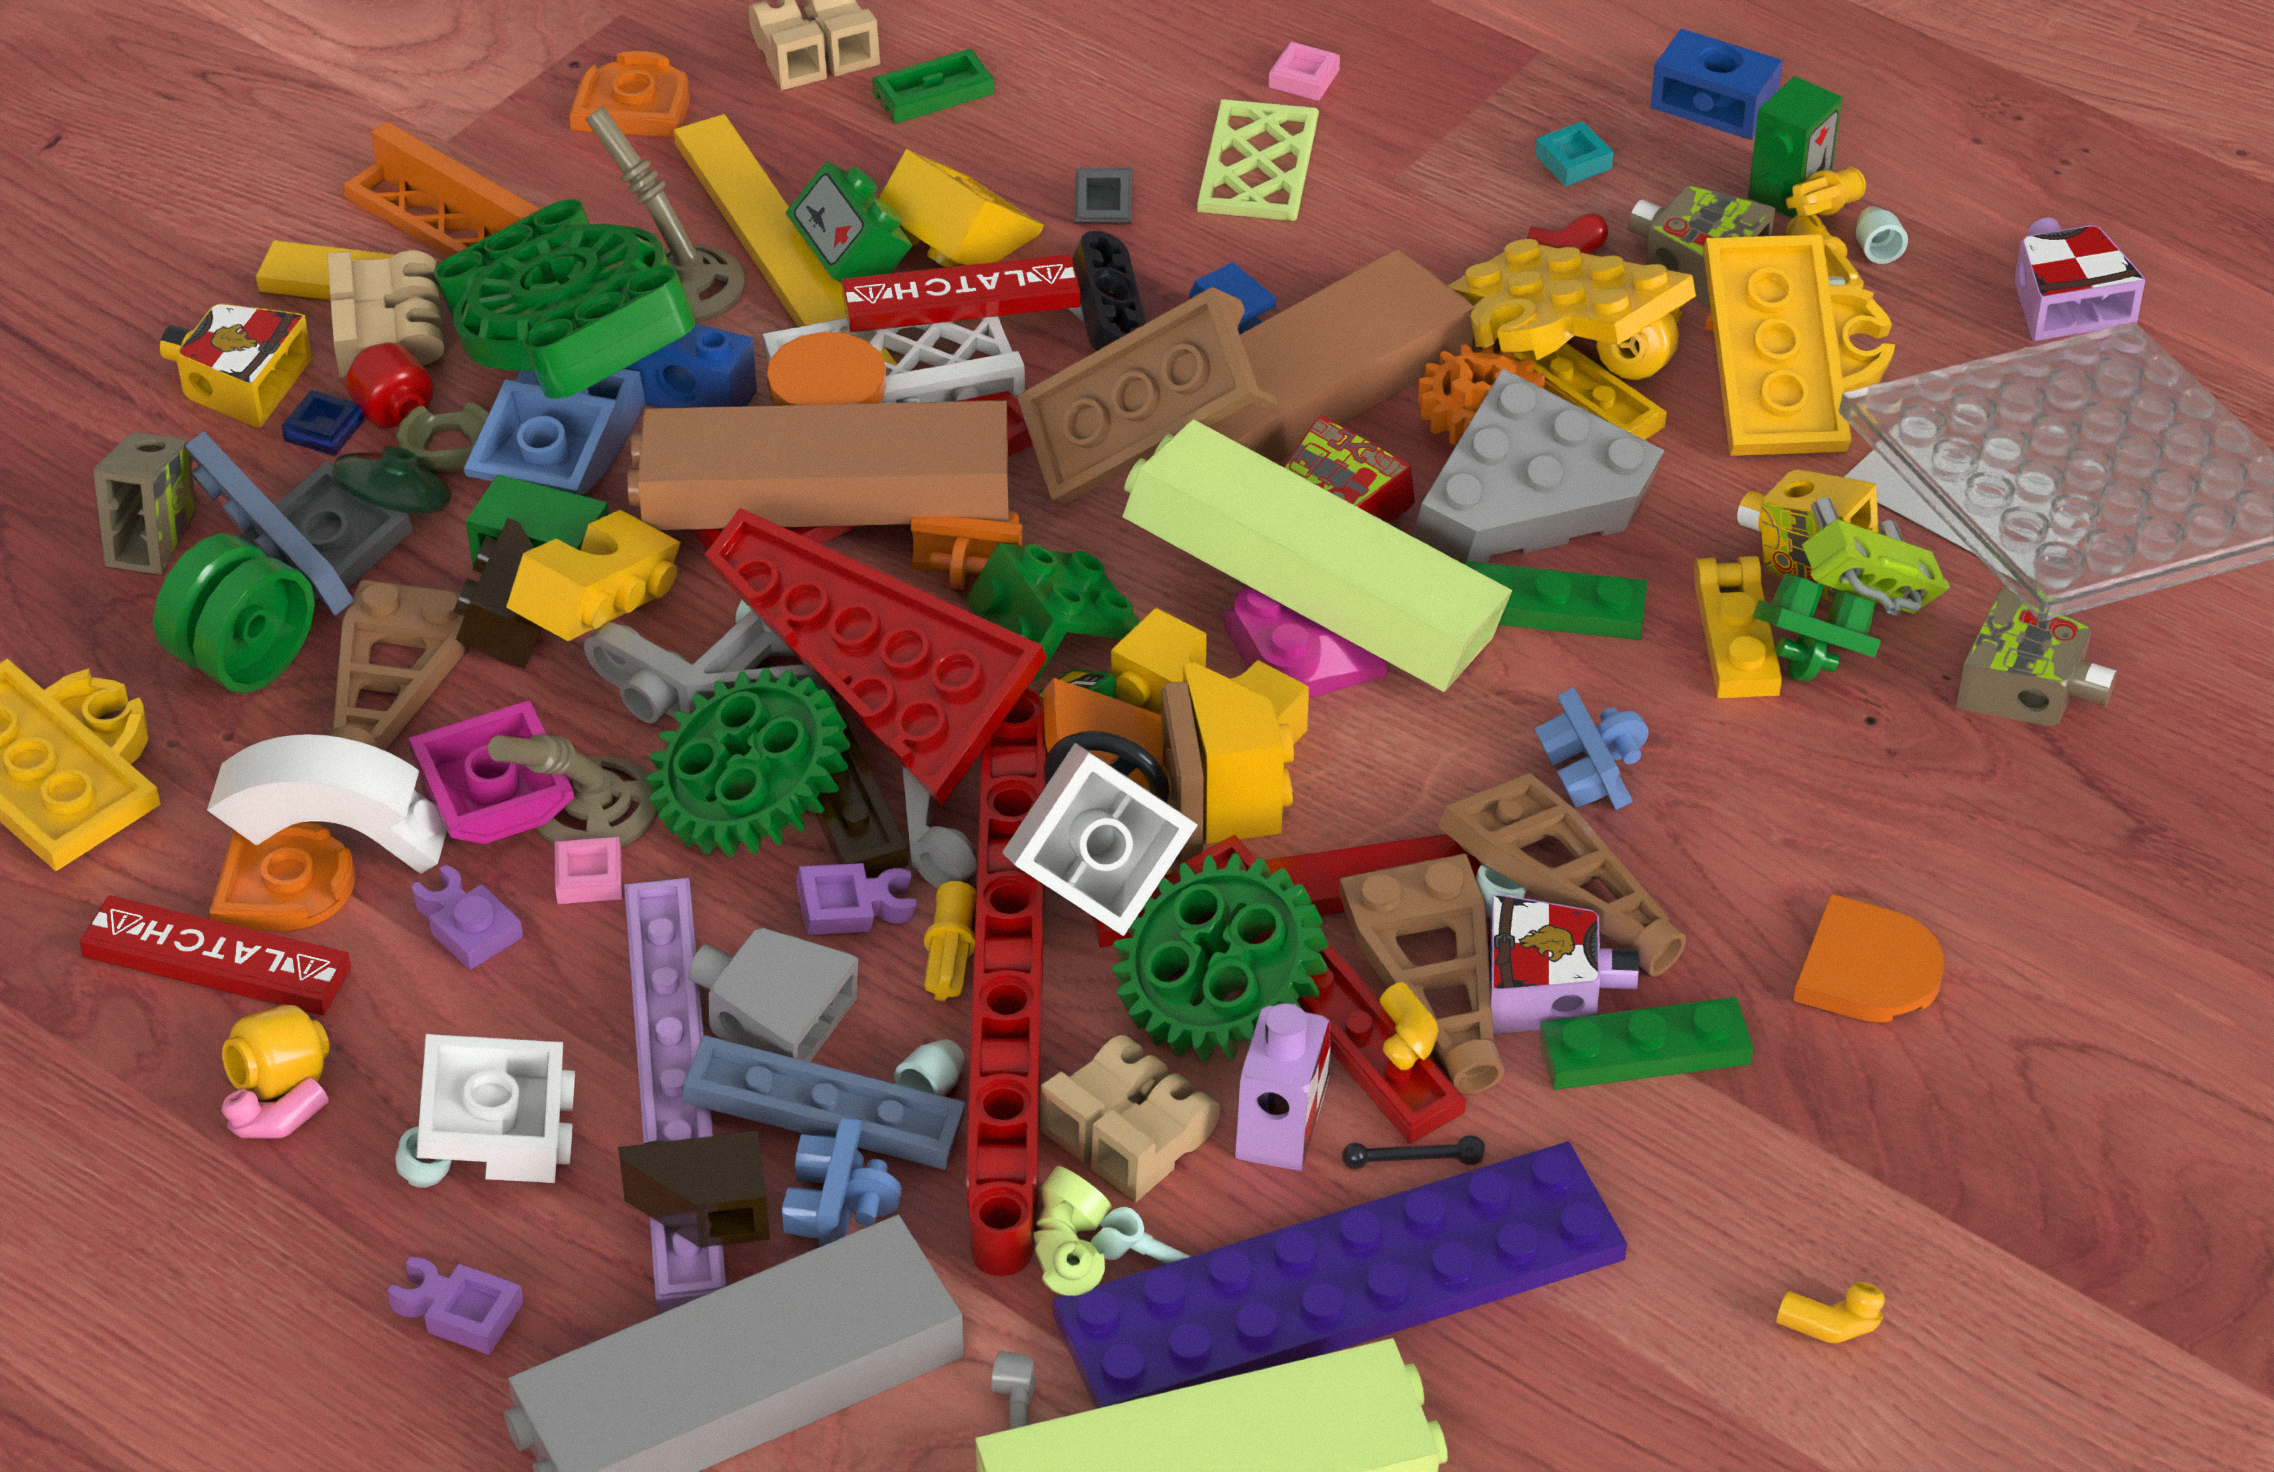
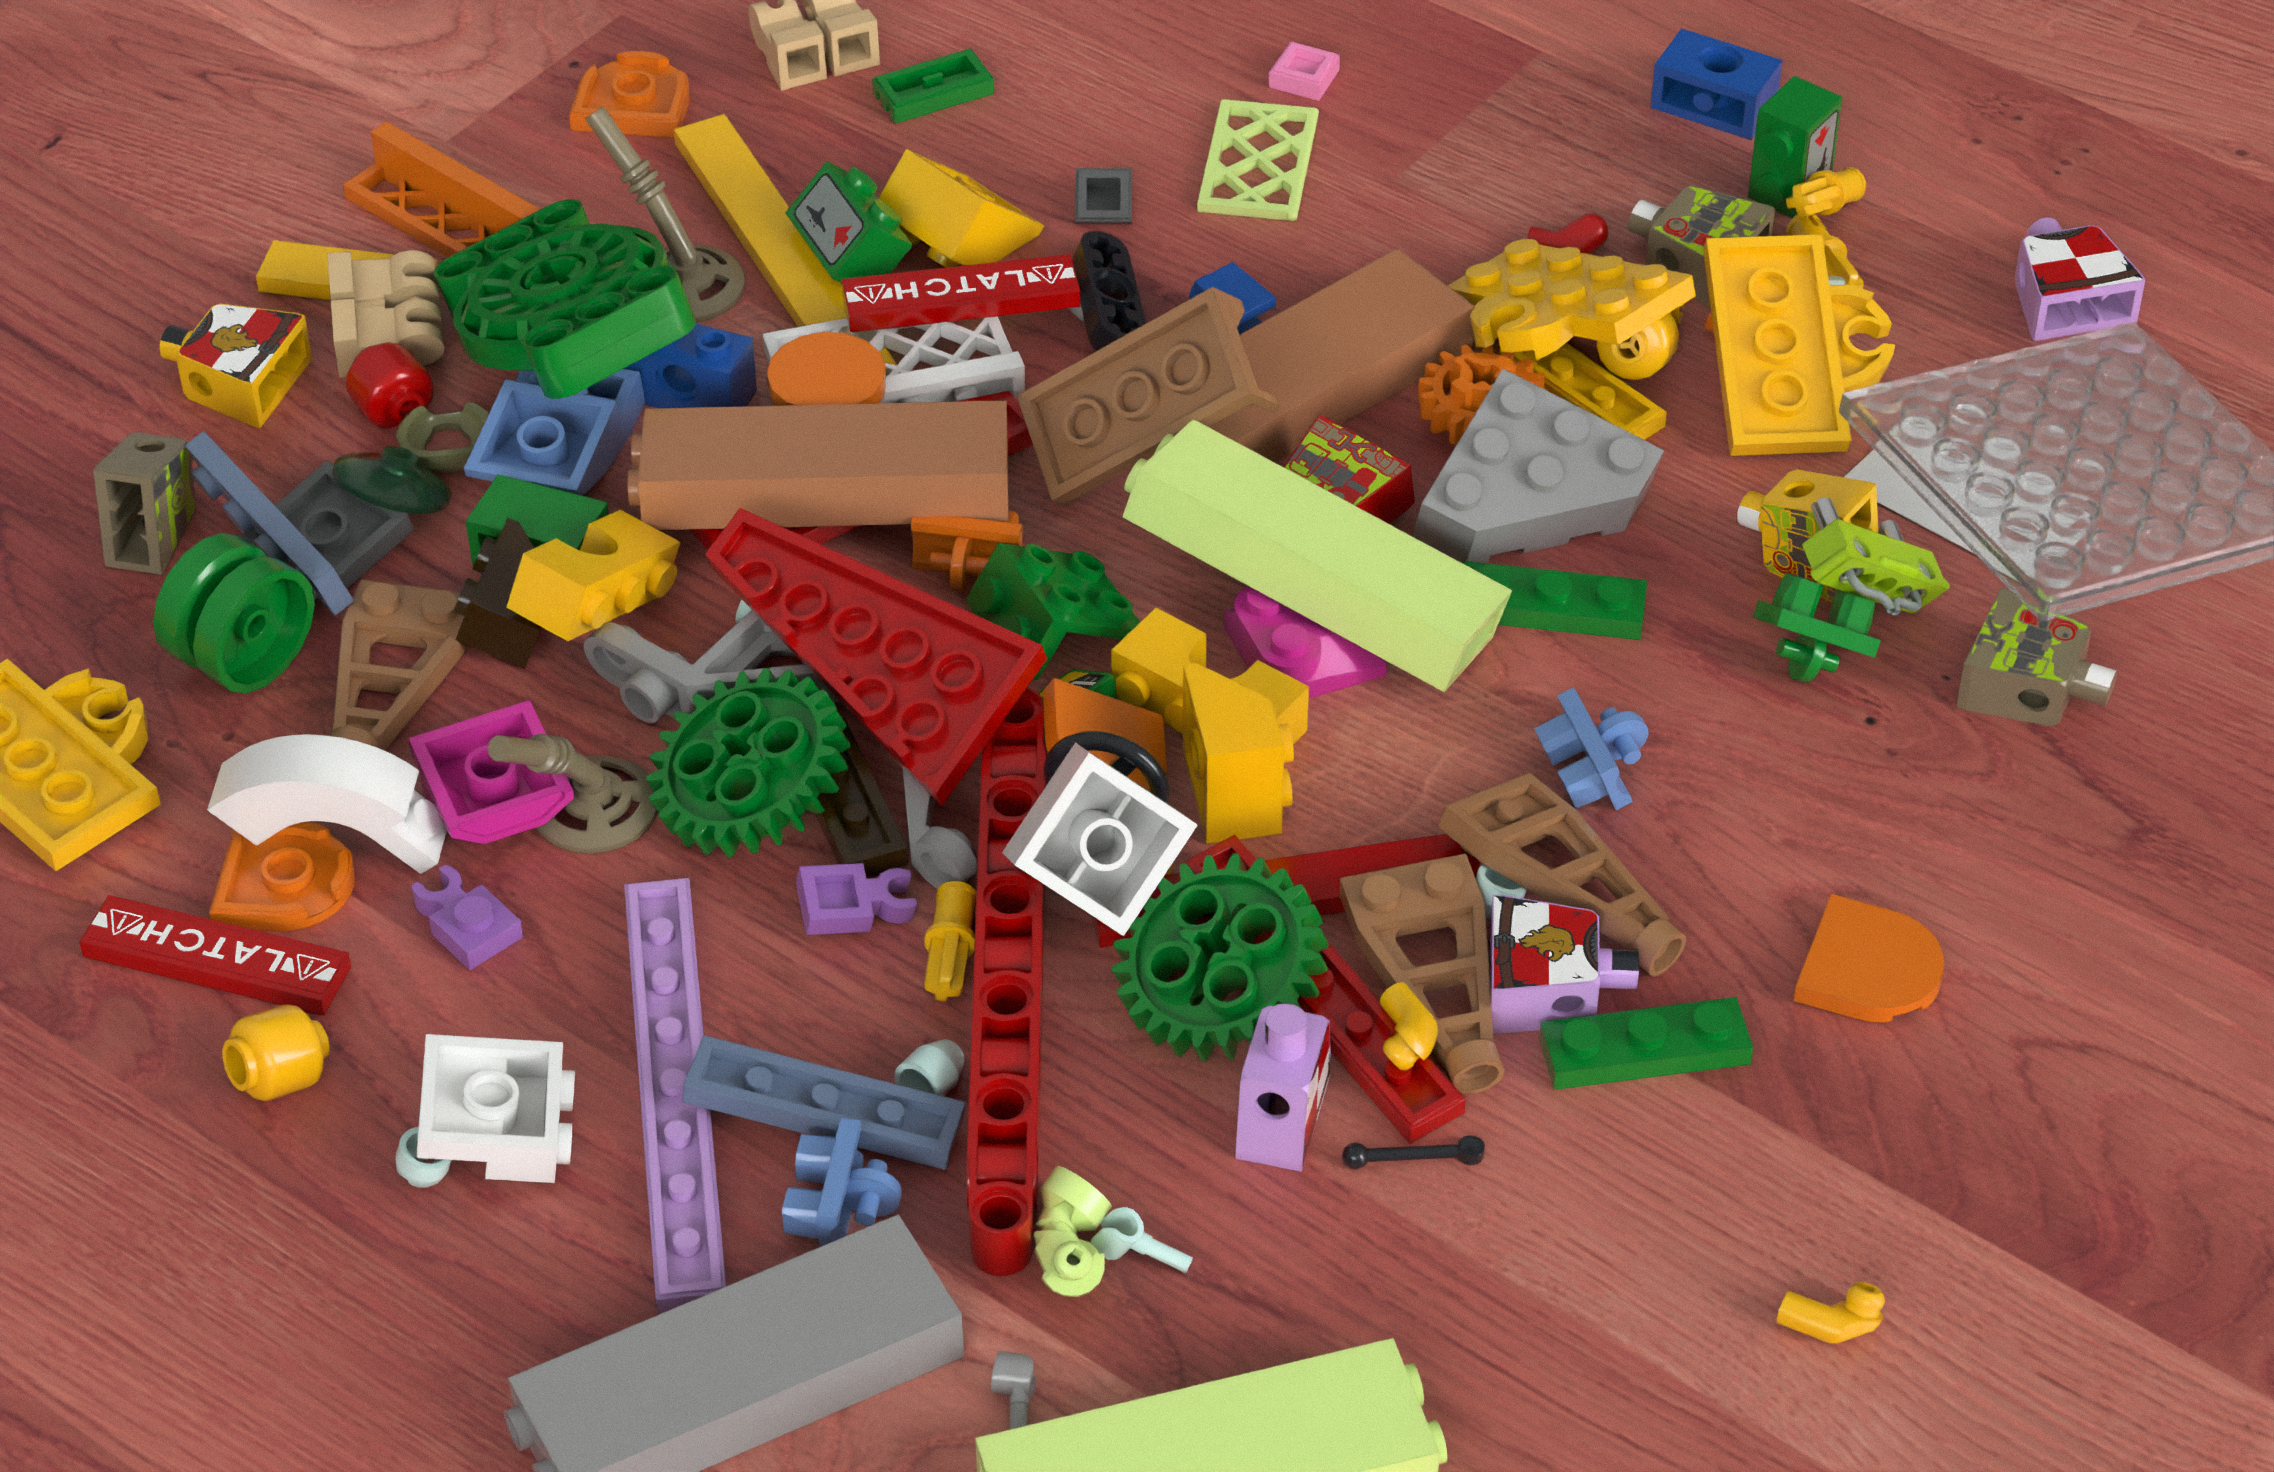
bright pink arm [222,1077,329,1139] -> none
clear blue tile [281,389,365,456] -> none
medium lavender plate [387,1257,524,1355] -> none
bright pink tile [555,837,623,904] -> none
dark brown slope [618,1131,770,1248] -> none
light grey torso [688,928,858,1062] -> none
tan legs [1040,1035,1220,1203] -> none
dark purple plate [1053,1141,1627,1409] -> none
medium nougat tile [1162,682,1204,864] -> none
teal plate [1535,121,1614,187] -> none
yellow plate [1694,556,1782,699] -> none
light aqua hose [1856,206,1908,264] -> none

